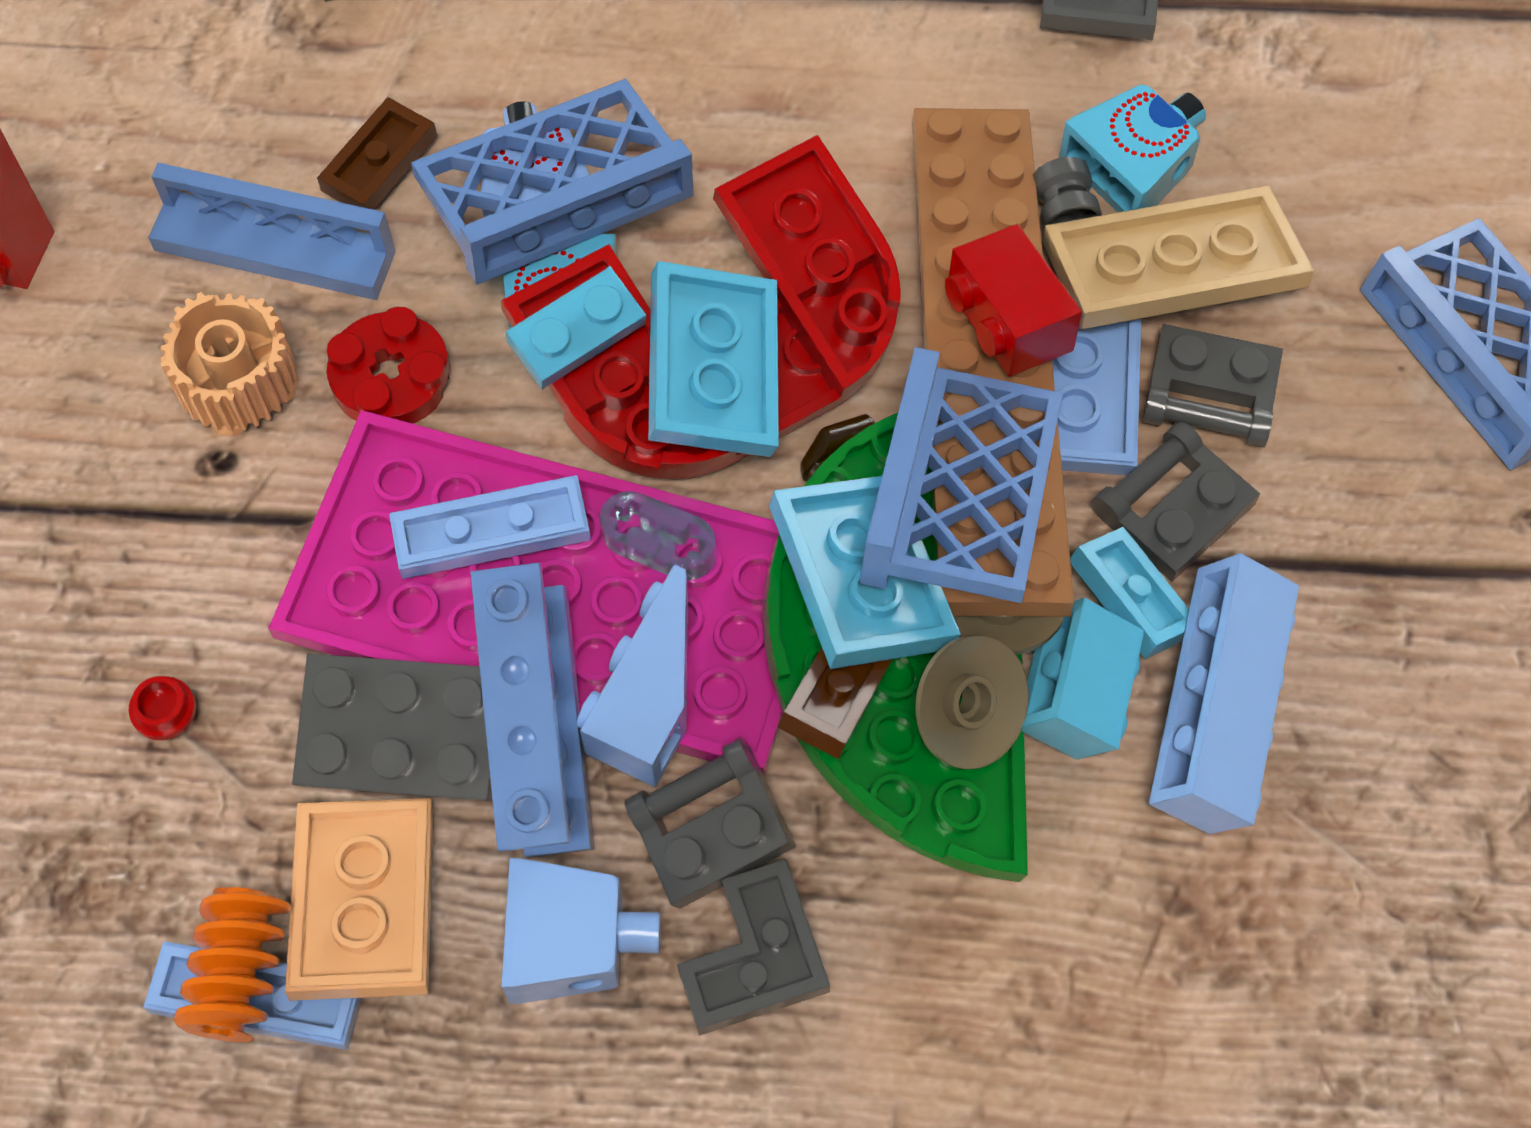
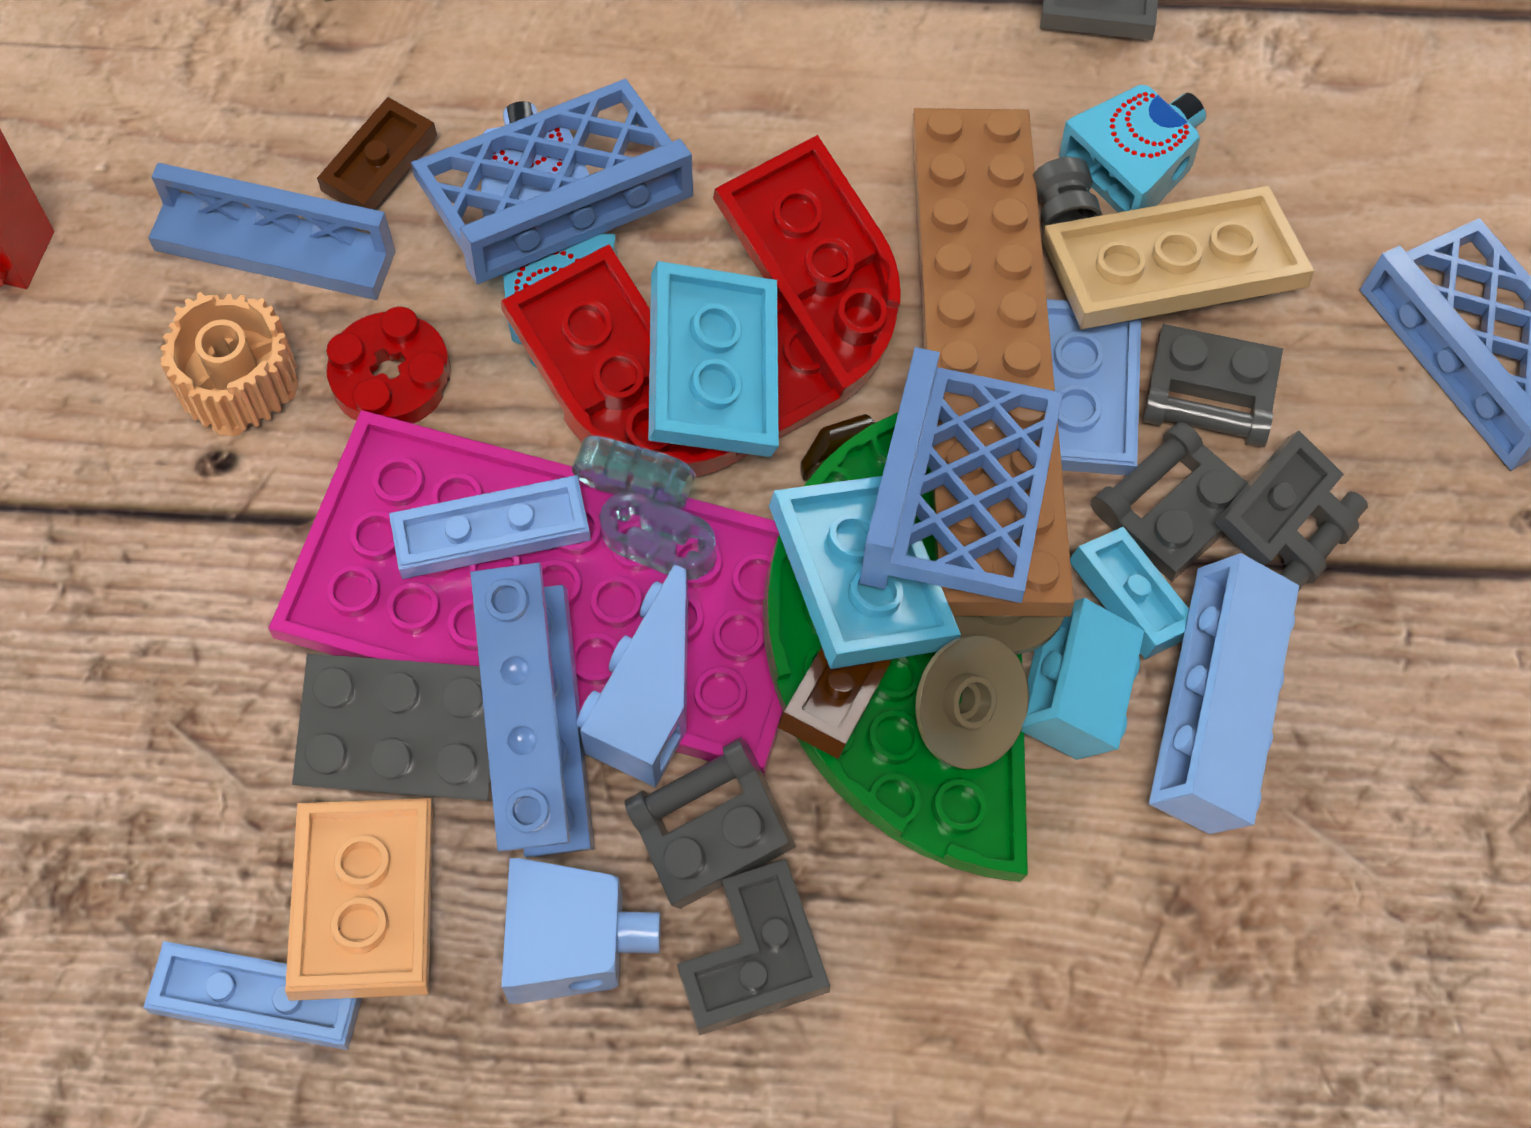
red plate [128,676,196,741] -> none
orange piece [173,887,291,1043] -> none
medium azure plate [506,266,646,390] -> none
red brick [945,223,1082,377] -> none
none -> clear light blue beam [572,436,696,510]
none -> dark grey plate [1214,431,1368,592]

